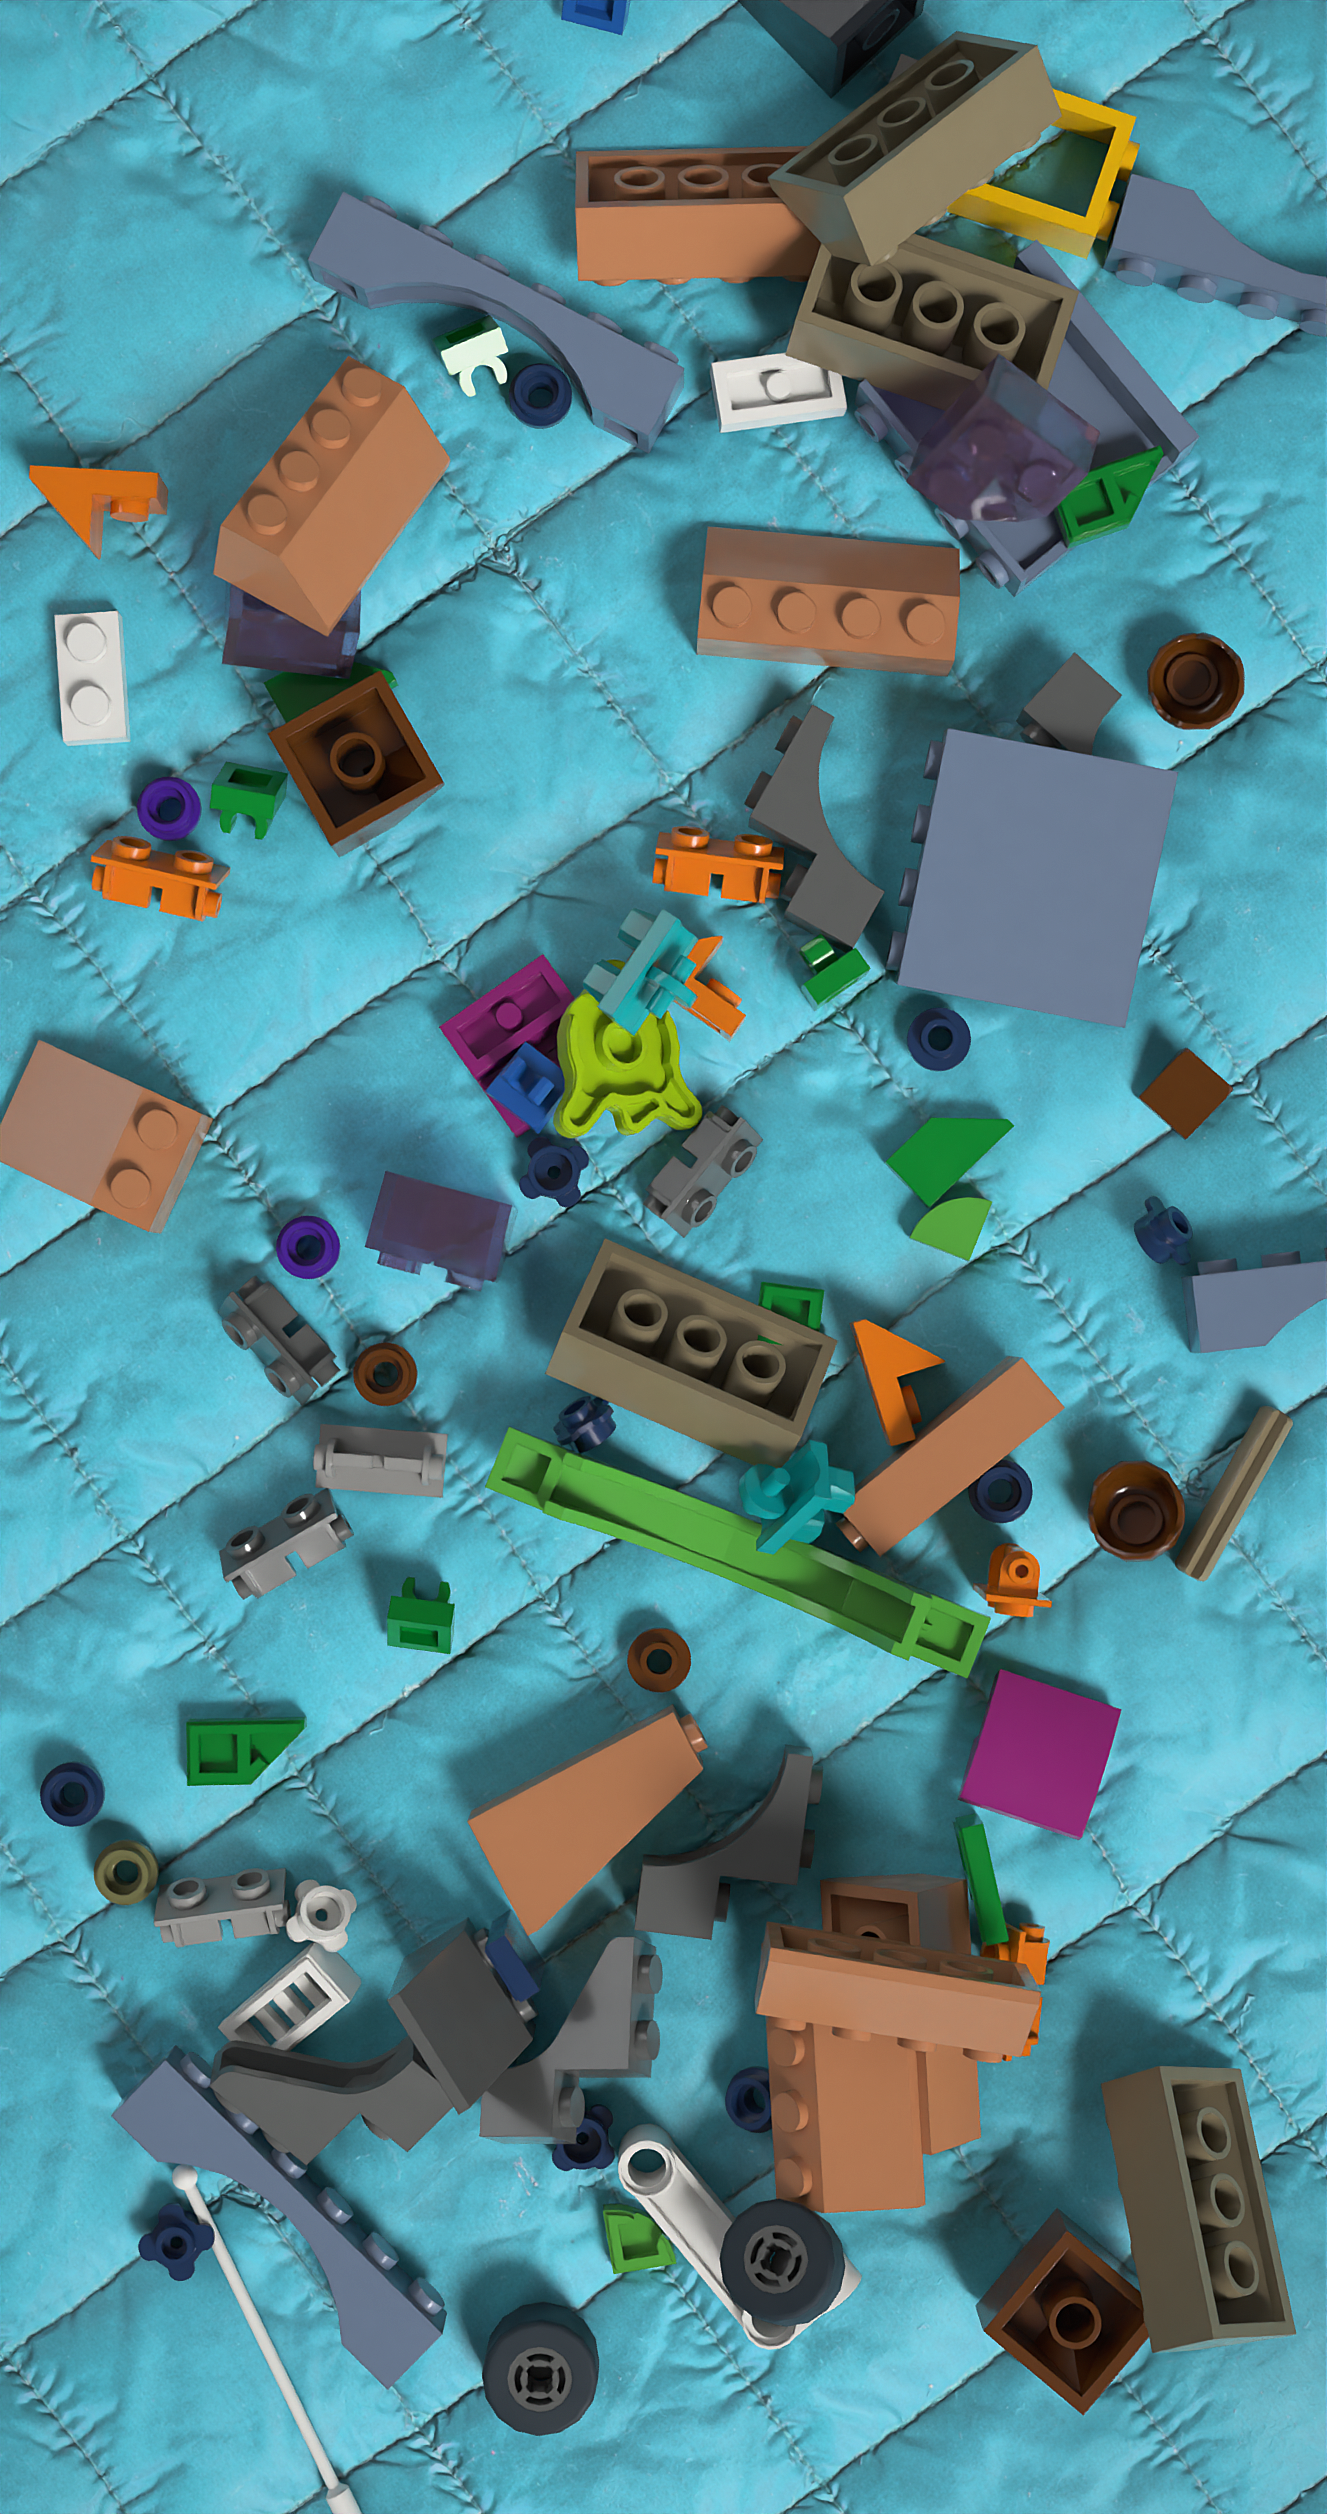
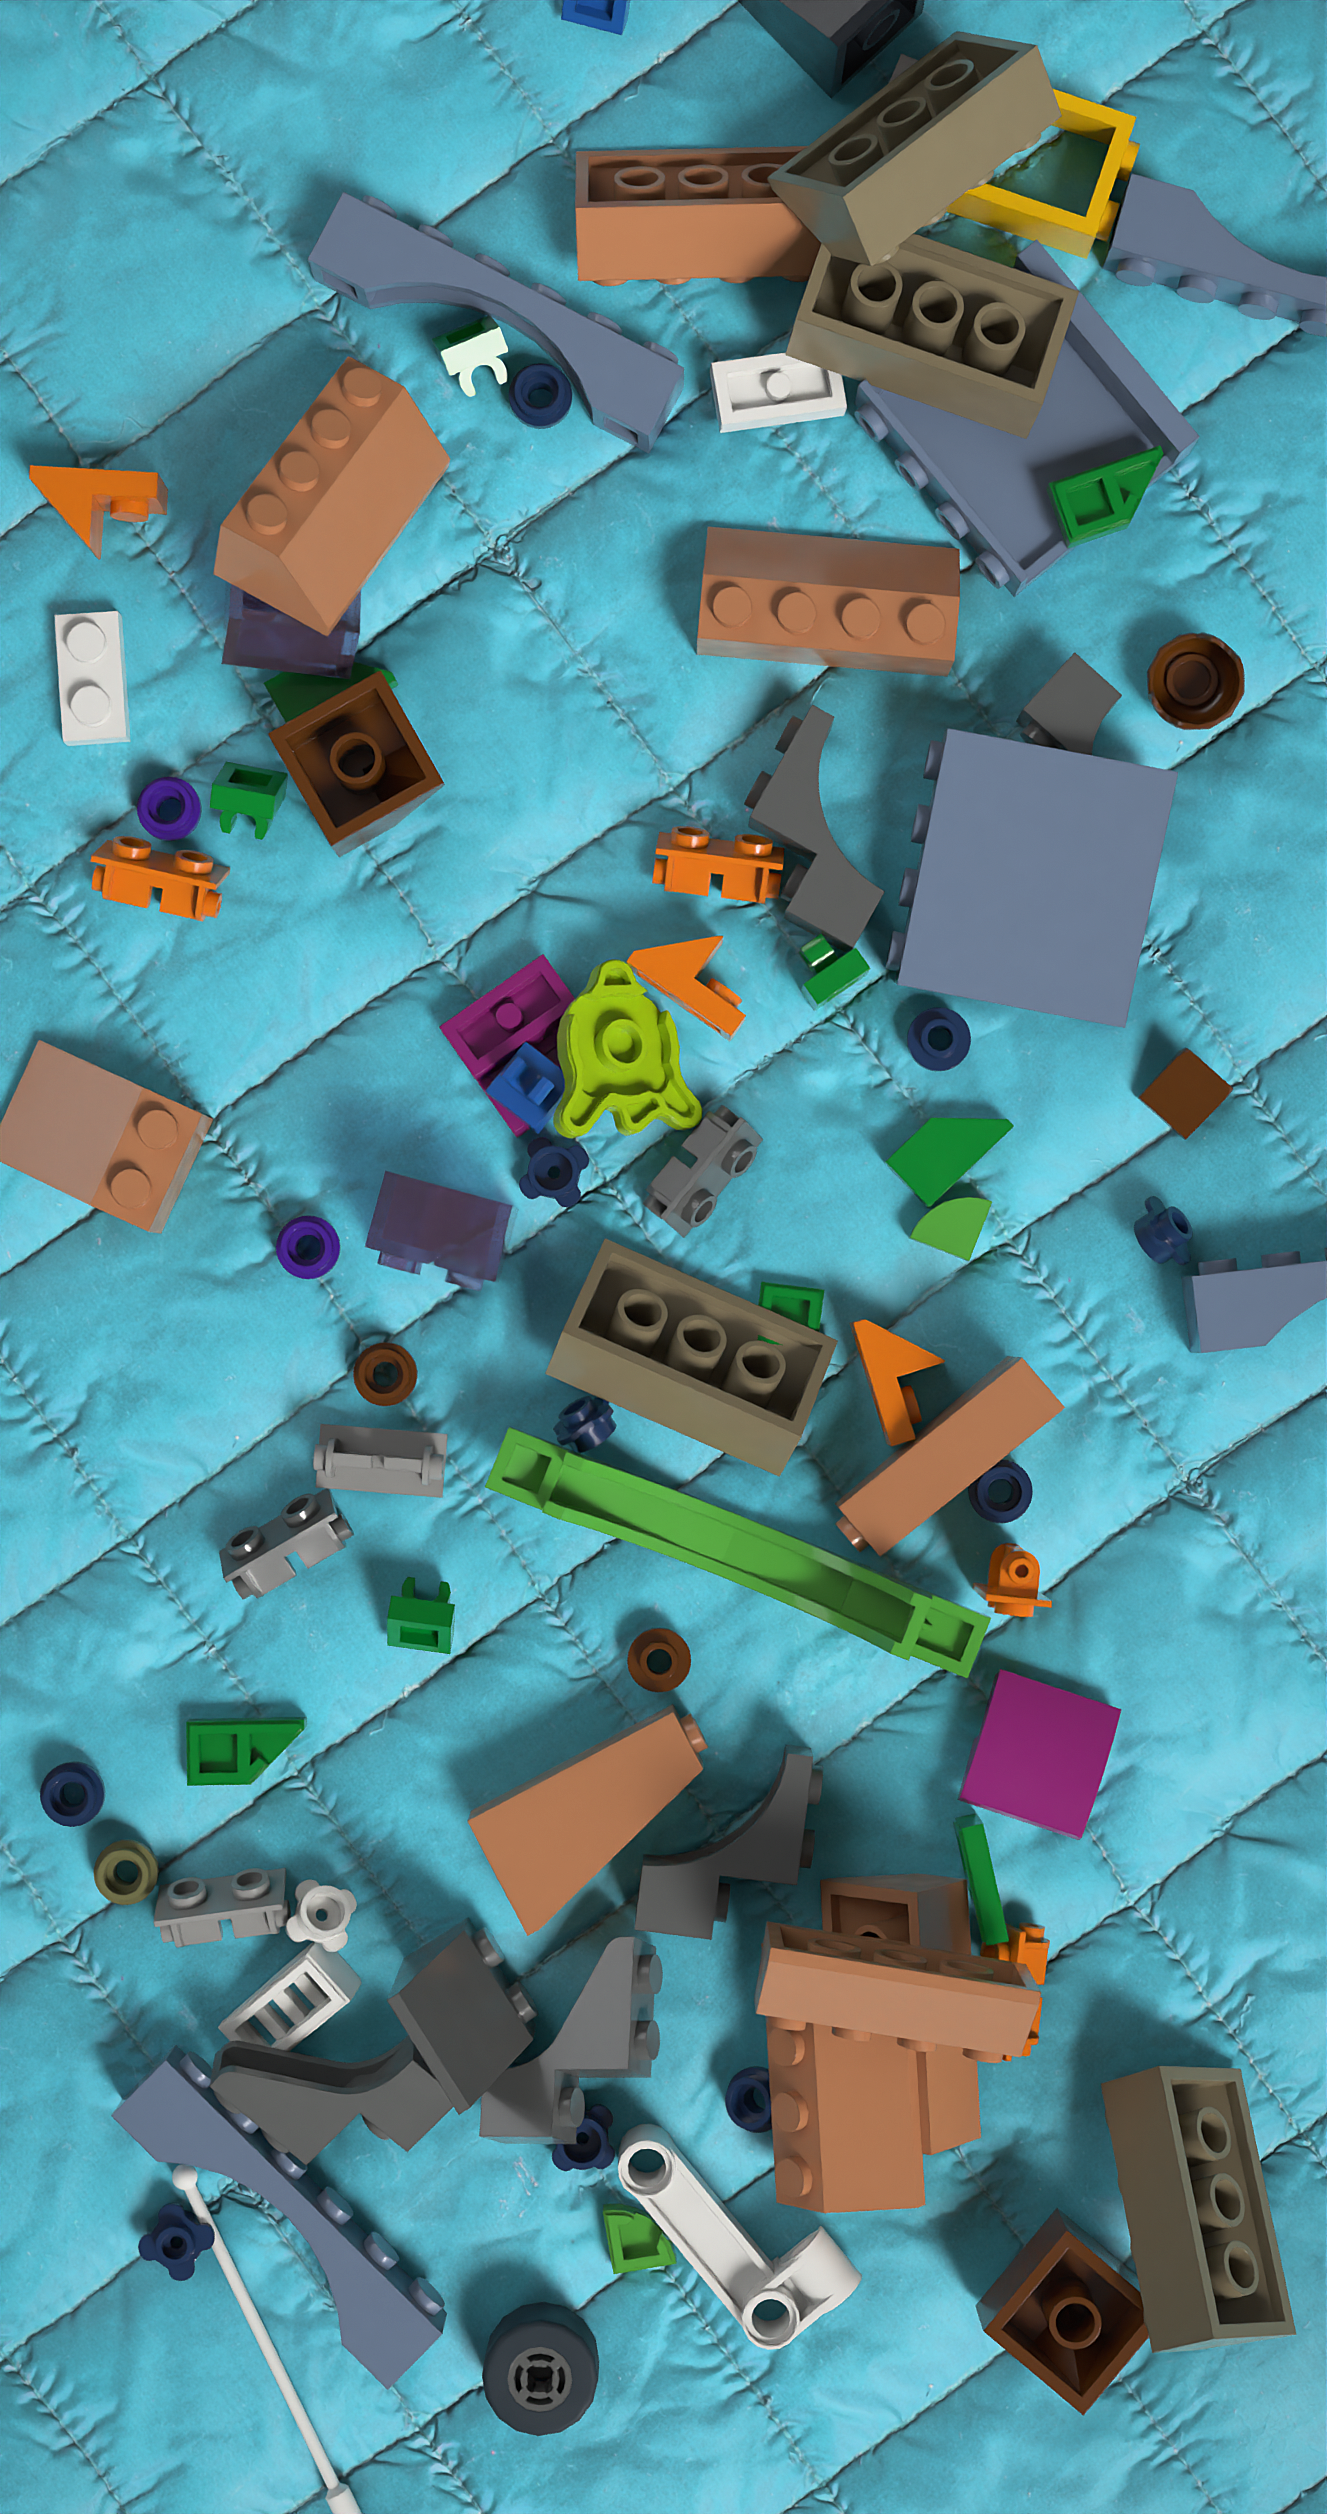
dark grey hinge [218,1276,341,1406] -> none
dark blue tile [484,1910,545,2003] -> none
teal hips [583,908,699,1036] -> none
black wheel [719,2198,845,2327] -> none
teal hips [738,1440,855,1555] -> none
clear purple slope [905,353,1100,522] -> none
reddish brown hair [1087,1460,1185,1562] -> none
dark tan axle [1175,1406,1293,1582] -> none

